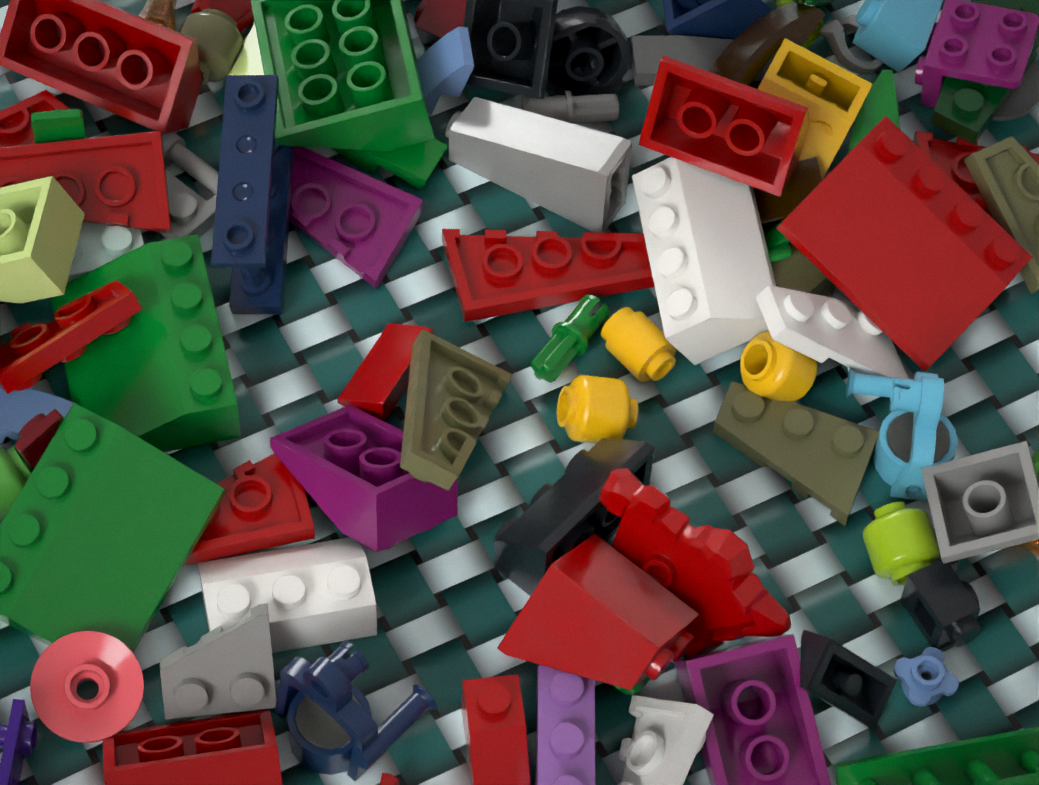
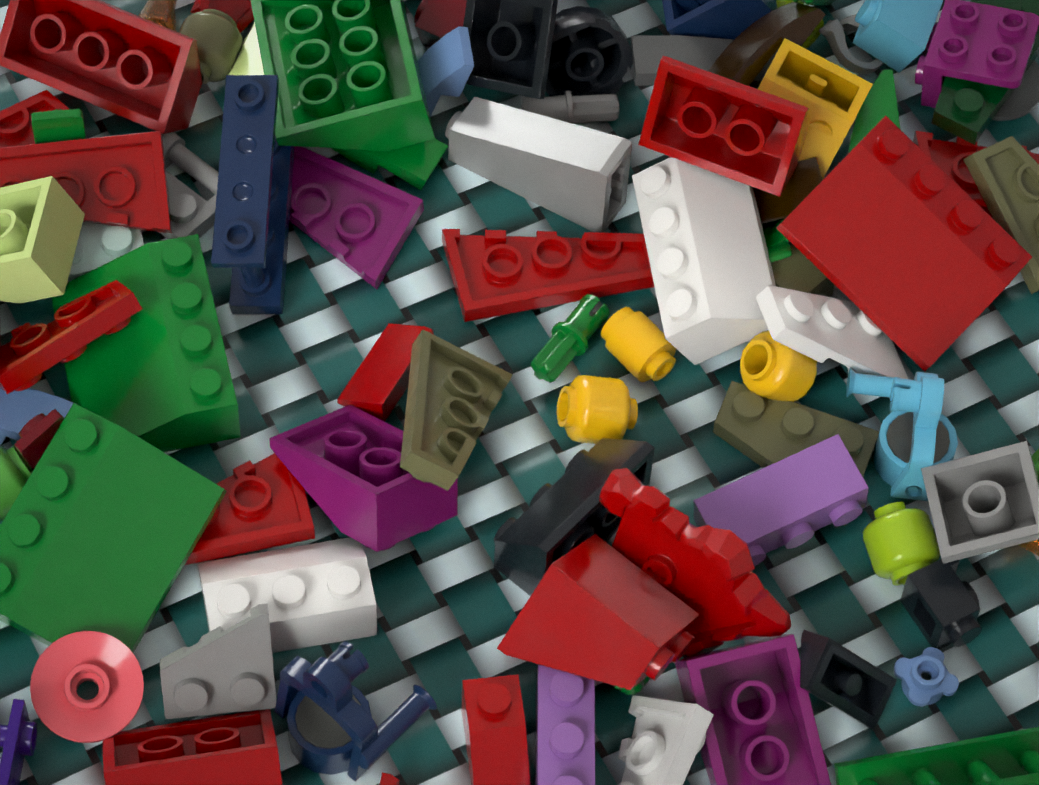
none -> medium lavender brick [693,434,868,566]

